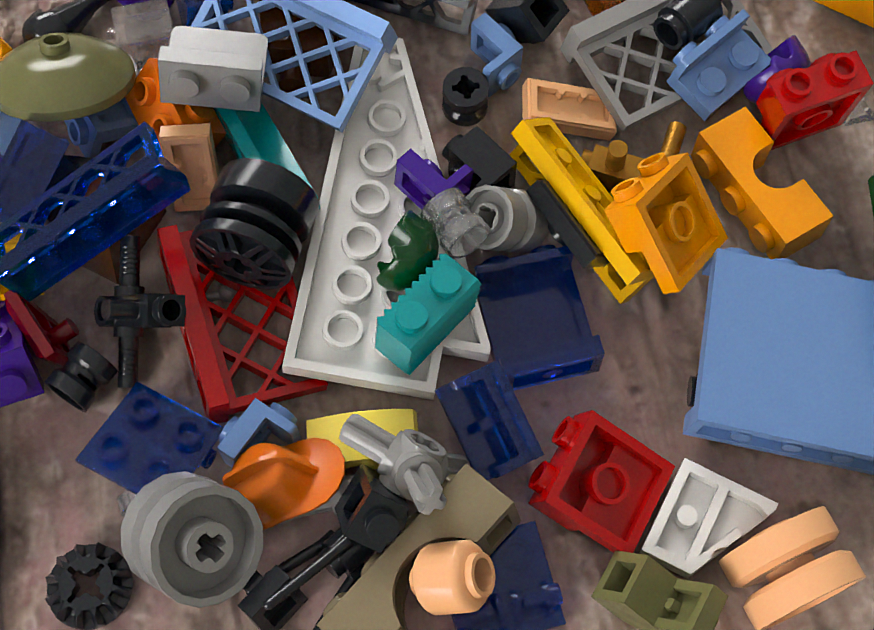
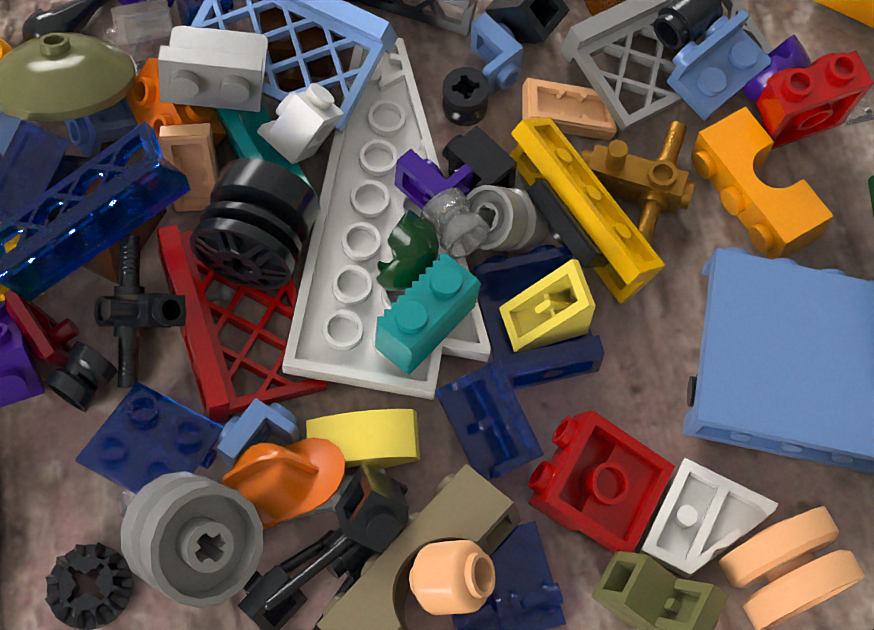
light grey bush [339,414,468,515] -> none
light orange plate [604,152,728,294] -> none
none -> white brick [257,83,344,164]
none -> light yellow slope [499,259,595,353]

